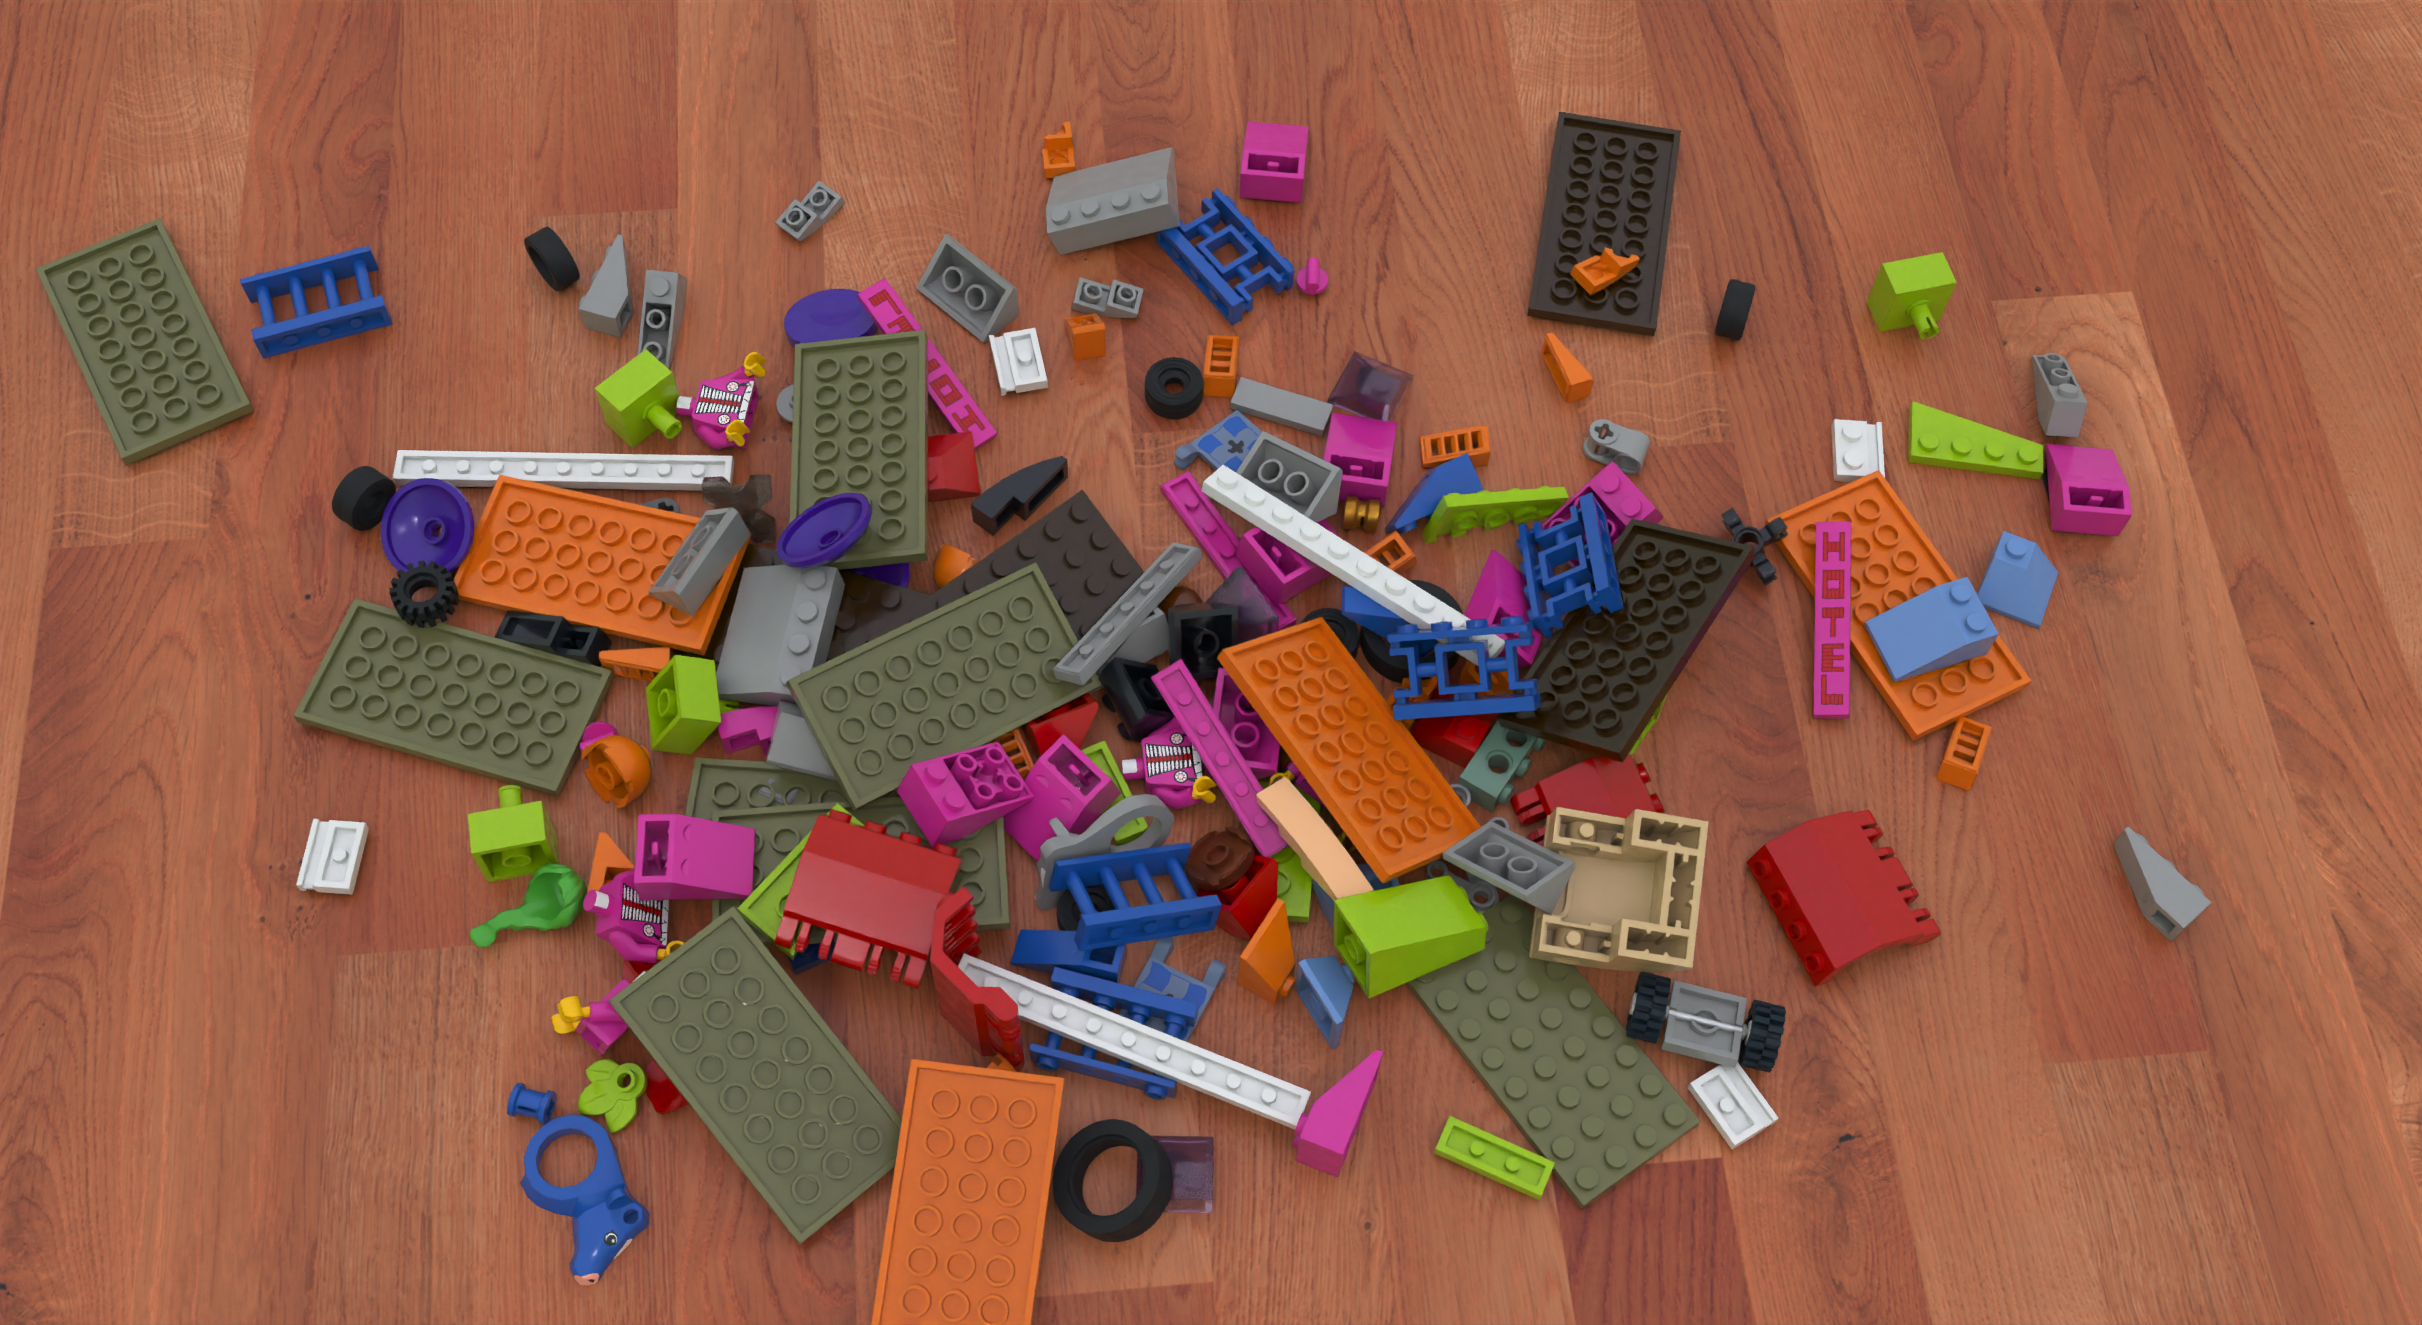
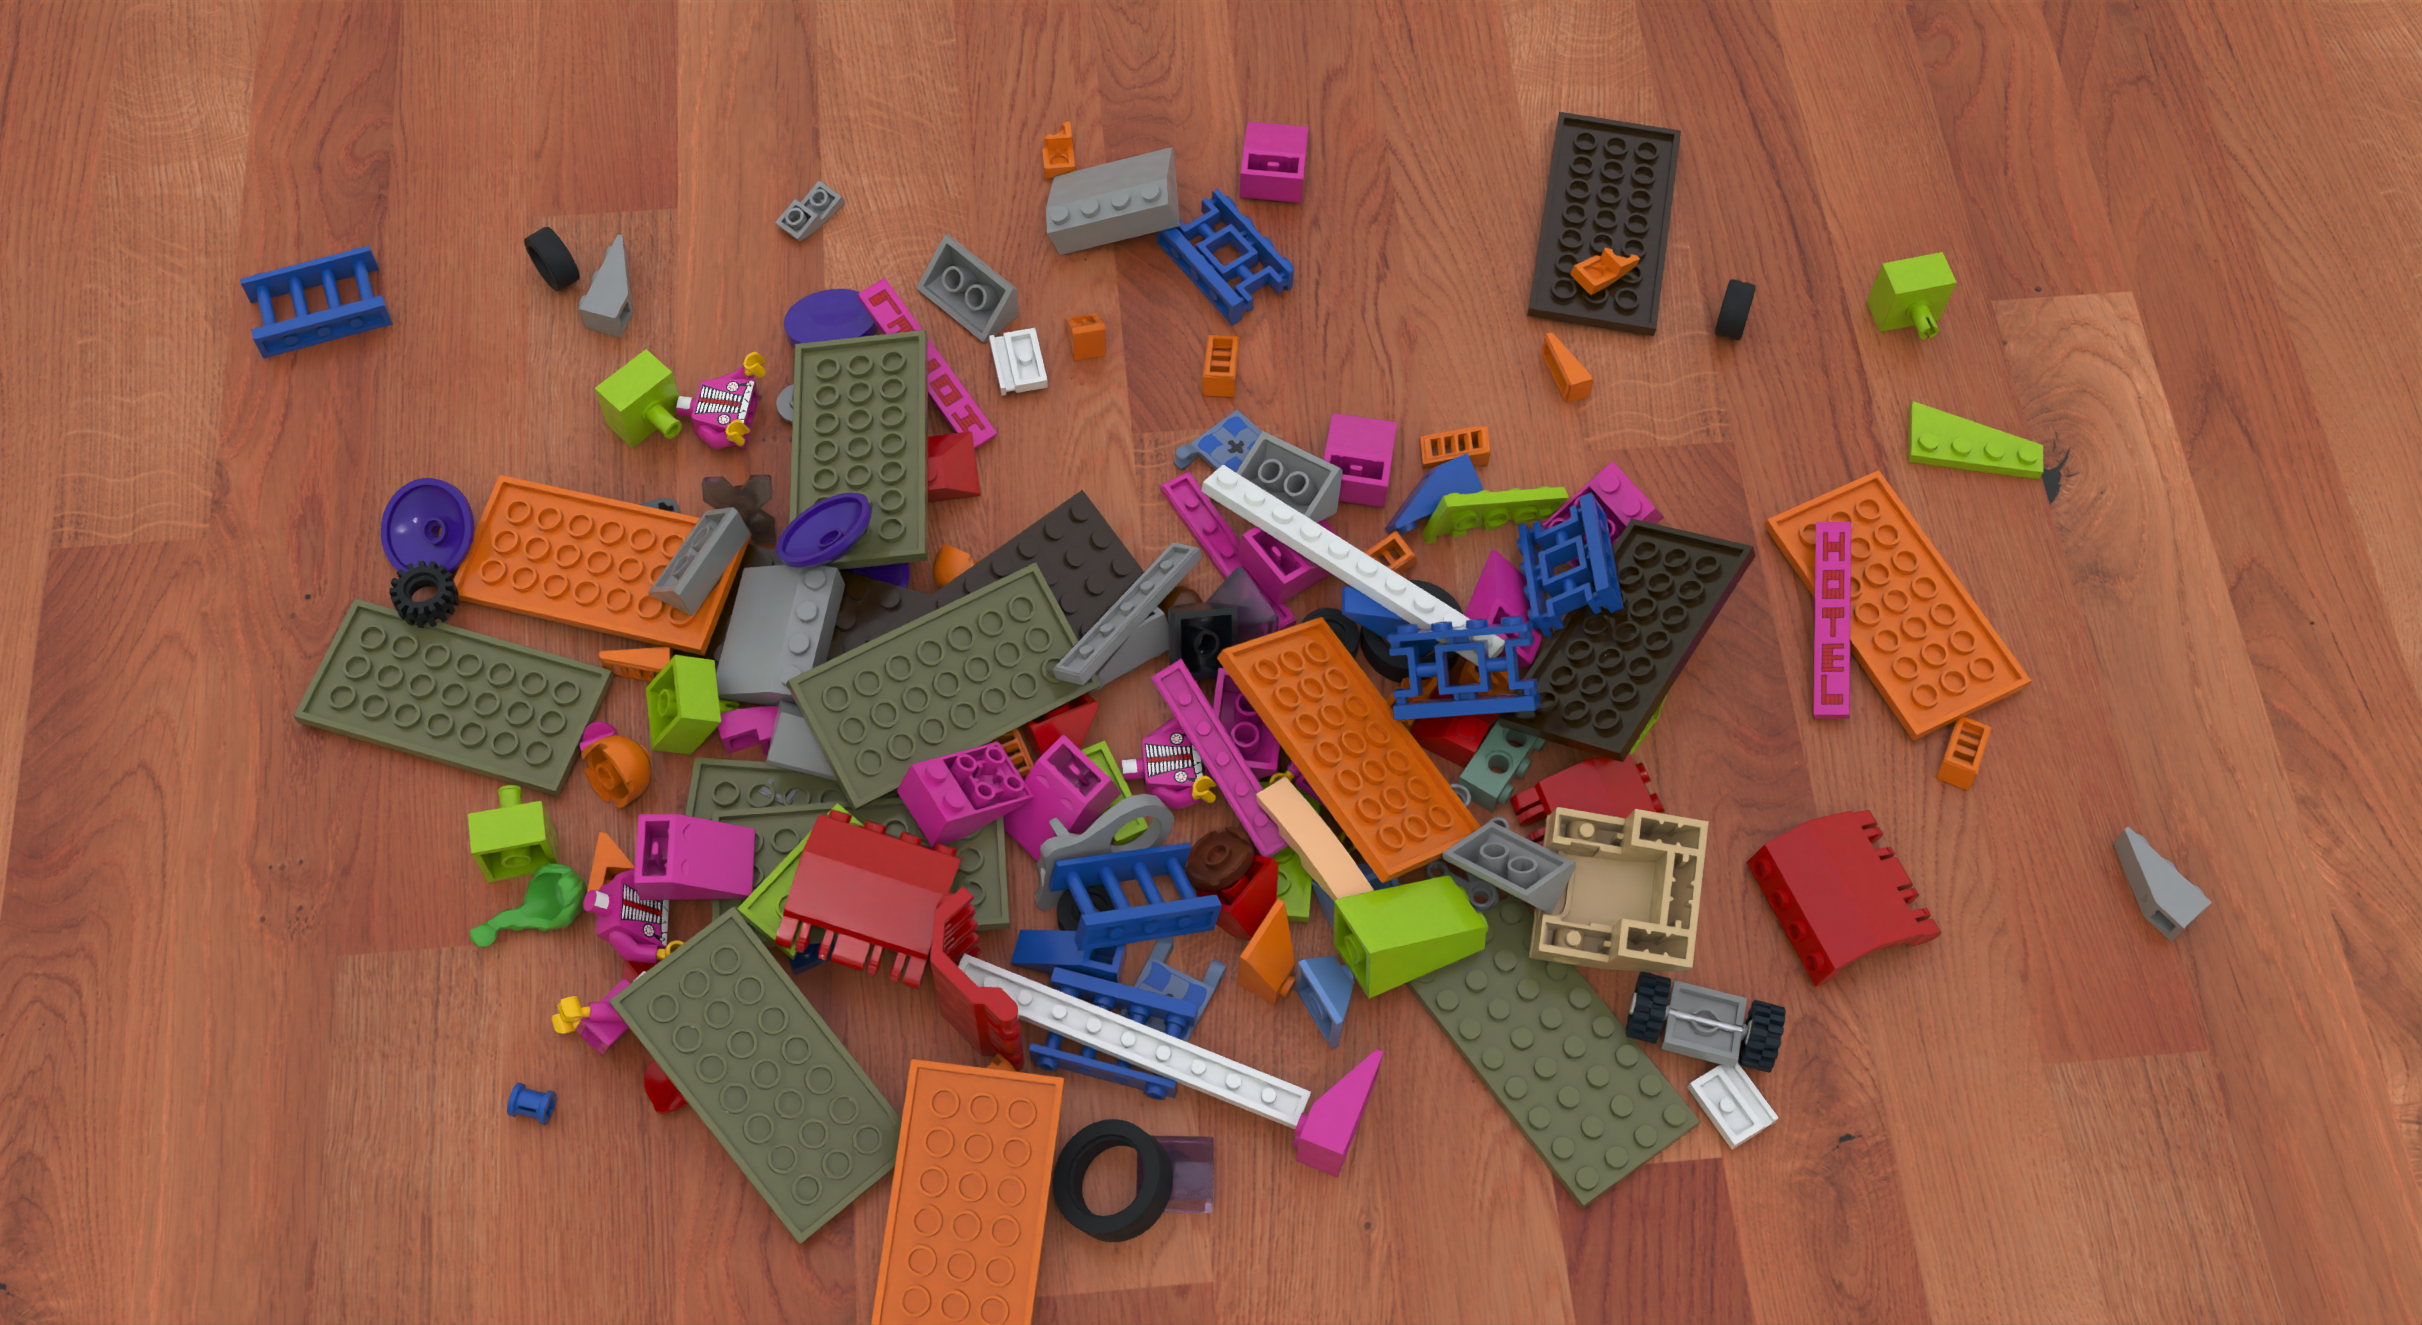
olive plate [36,218,254,466] -> none
white plate [296,819,369,895] -> none
black tyre [332,466,396,531] -> none
white plate [393,450,734,491] -> none
black slope [495,611,612,667] -> none
blue animal [520,1114,650,1285] -> none
lime plate [578,1059,647,1133] -> none
light grey slope [638,270,687,370] -> none
black slope [971,456,1068,536] -> none
light grey slope [1071,277,1144,318] -> none
black brick [1099,657,1175,742] -> none
black tyre [1145,357,1204,419] -> none
light grey tile [1230,377,1333,437] -> none
dark pink plate [1296,257,1328,295] -> none
slope [1327,351,1413,421] -> none
pearl gold wheel [1343,495,1380,533] -> none
lime plate [1434,1116,1555,1201] -> none
light grey piece [1583,419,1651,474] -> none
black pin [1721,508,1788,586] -> none
white plate [1831,419,1885,482] -> none
medium blue slope [1864,577,1999,682] -> none
medium blue slope [1977,531,2058,629] -> none
light grey slope [2032,353,2088,437] -> none
dark pink slope [2045,444,2132,536] -> none

